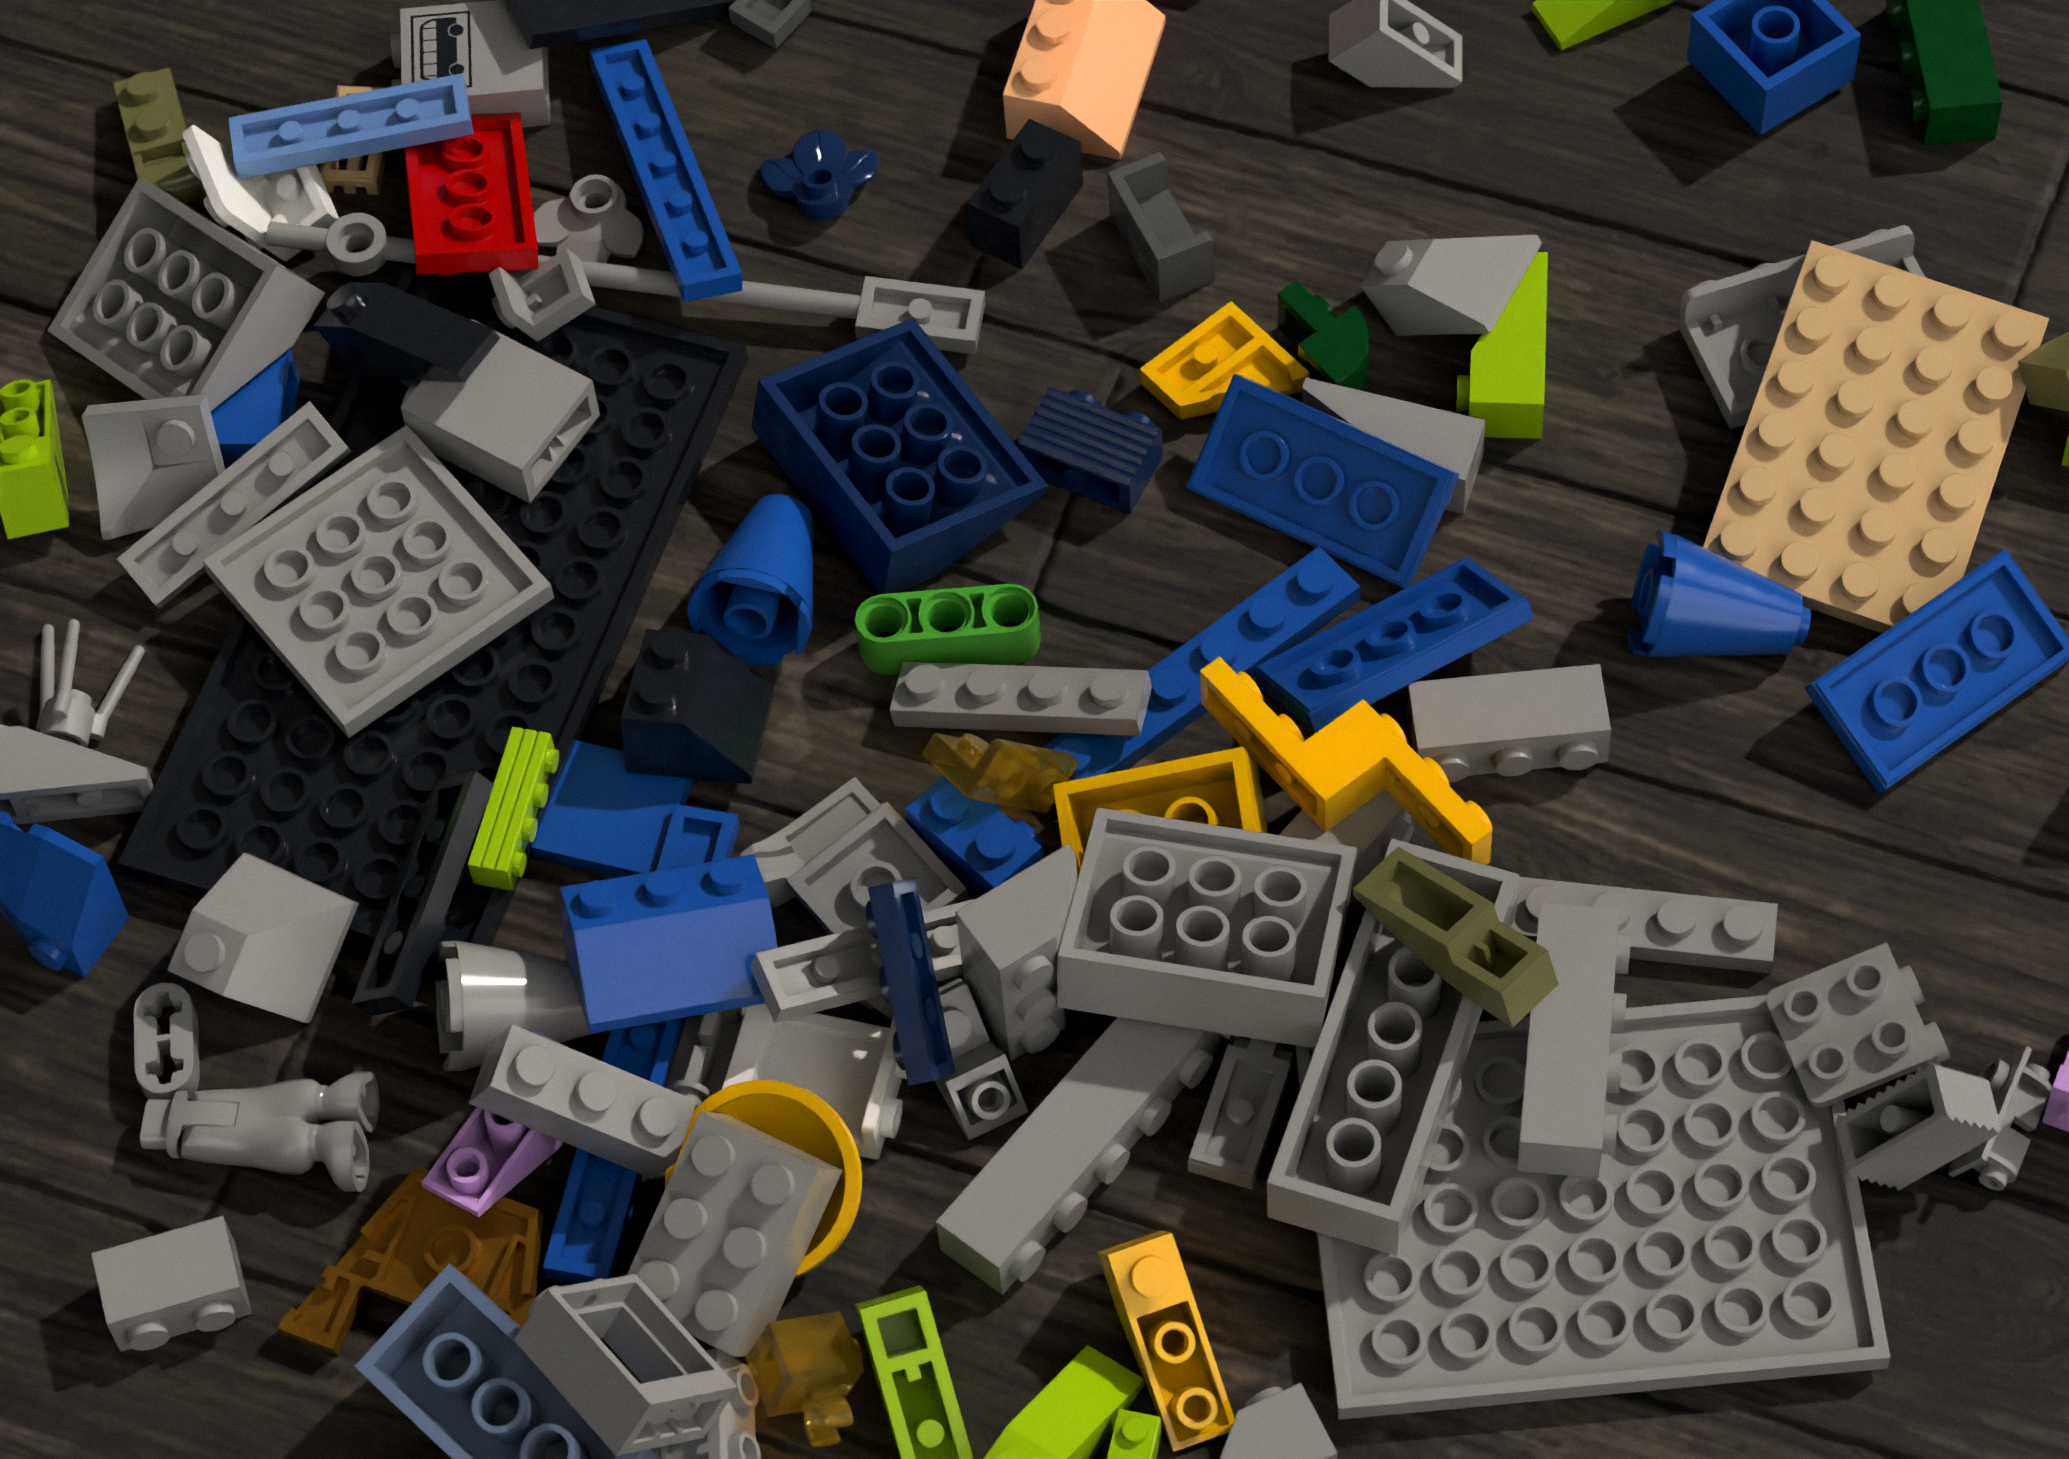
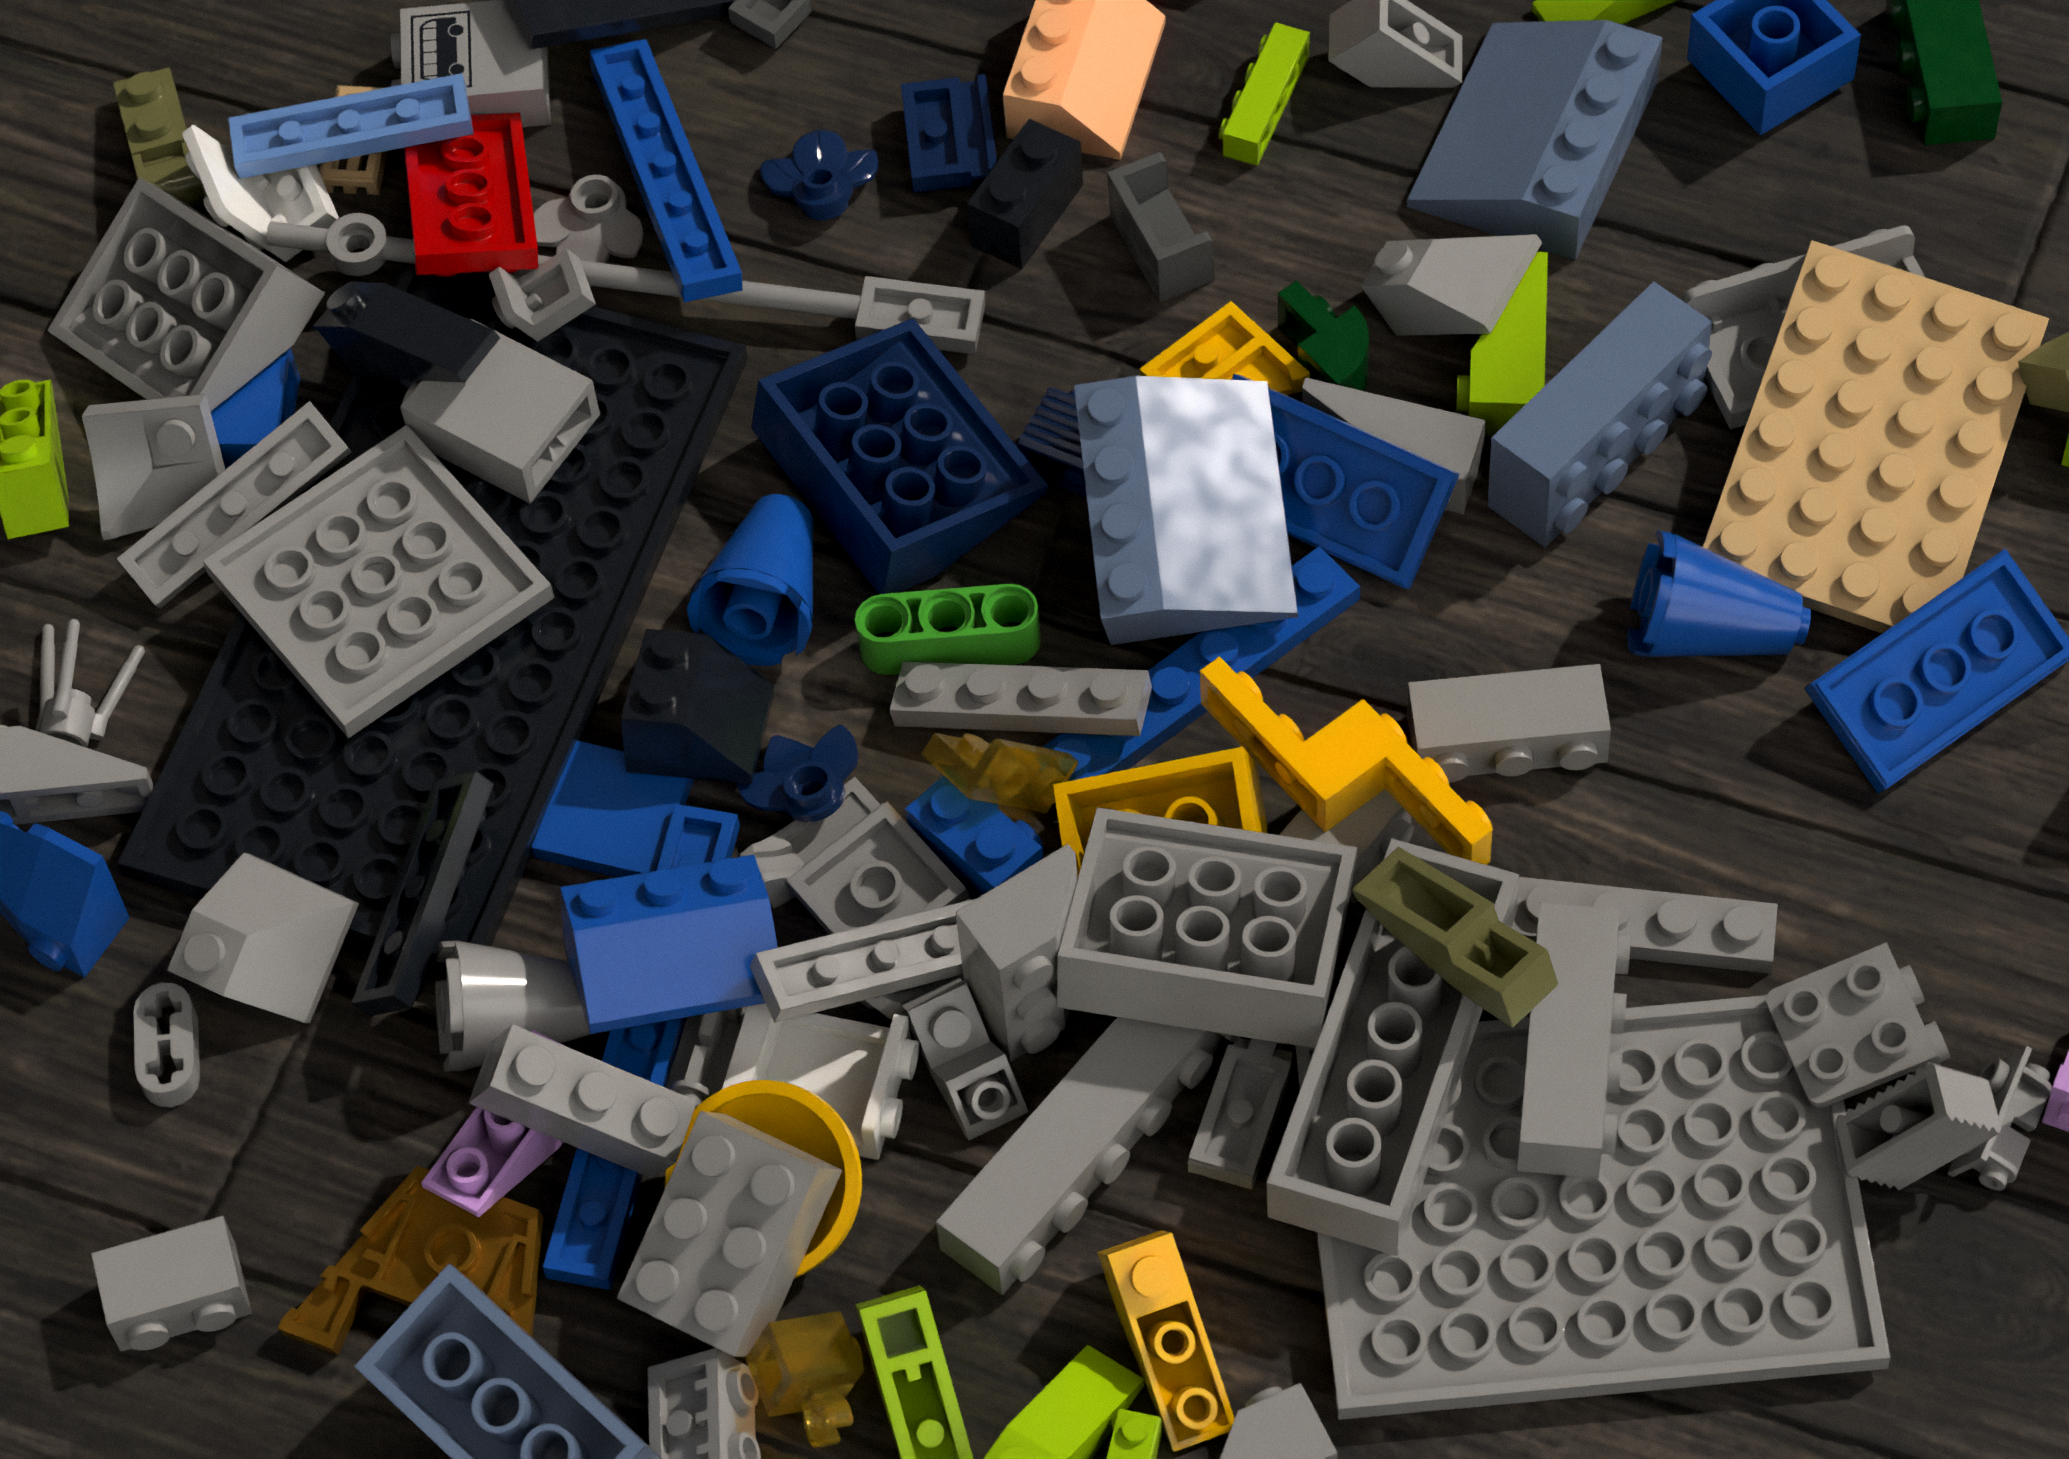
light grey piece [140,1071,380,1192] -> none
lime piece [468,726,559,891] -> none
light grey window [514,1274,738,1456] -> none
dark blue plate [866,877,955,1086] -> none
blue tile [1253,557,1534,733] -> none
none -> dark blue plate [736,725,859,822]
none -> dark blue plate [901,74,997,192]
none -> slope [1074,376,1298,645]
none -> lime piece [1219,22,1310,166]
none -> sand blue slope [1407,20,1663,261]
none -> sand blue brick [1488,281,1712,548]

